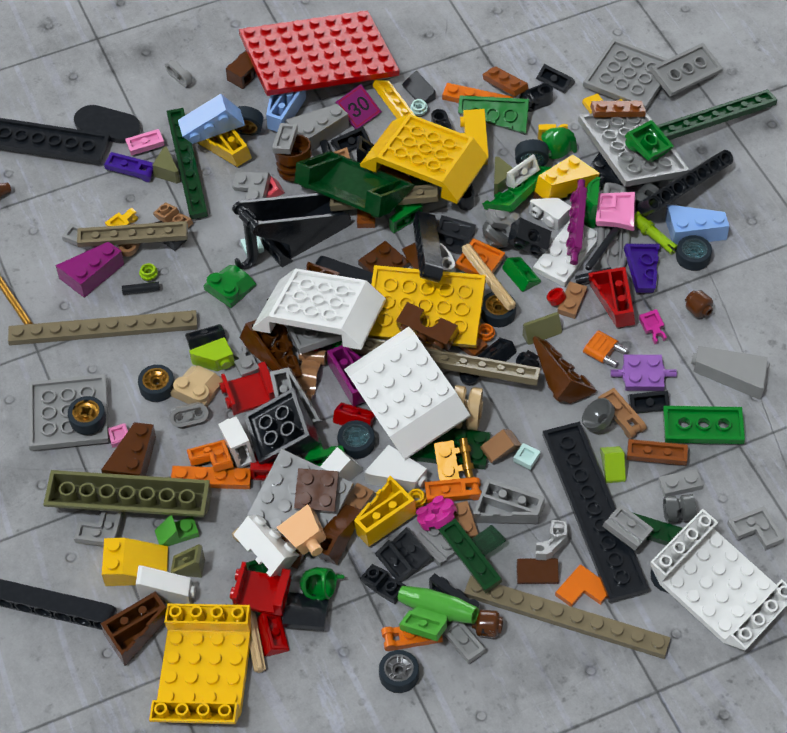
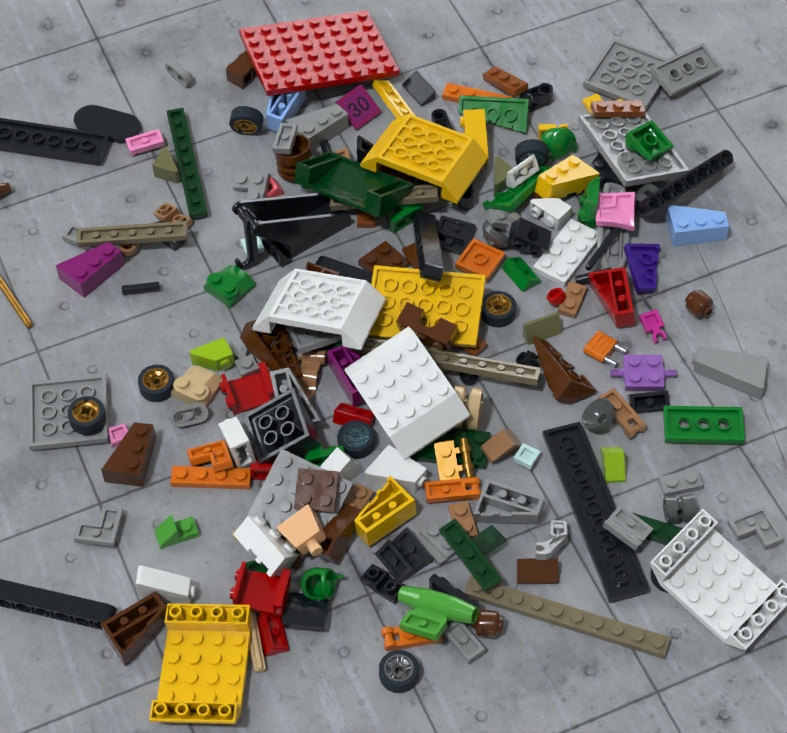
dark tan plate [8,310,198,346] -> none
olive slope [43,470,212,517] -> none
yellow slope [102,538,168,586] -> none
dark purple plate [104,152,154,182] -> none
yellow plate [105,208,138,226] -> none
lime plate [139,263,158,281] -> none
olive slope [170,544,205,578] -> none
light blue wedge [178,94,245,144] -> none
black slope [185,324,227,350] -> none
yellow wedge [197,129,252,167] -> none
black slope [330,126,370,151] -> none
yellow plate [408,488,426,508] -> none
light aqua plate [410,99,428,116] -> none
dark pink plate [416,495,457,531] -> none
white panel [440,243,455,272] -> none
tan axle [462,244,516,311] -> none
black slope [477,338,517,362] -> none
orange plate [478,323,495,342] -> none
black slope [536,64,575,94] -> none
orange tile [555,564,607,607] -> none
magenta plate [566,179,587,265] -> none
dark orange plate [627,439,688,466] -> none
lime pin [635,211,678,255] -> none
dark green plate [657,89,777,140] -> none
black wheel [676,235,712,271] -> none

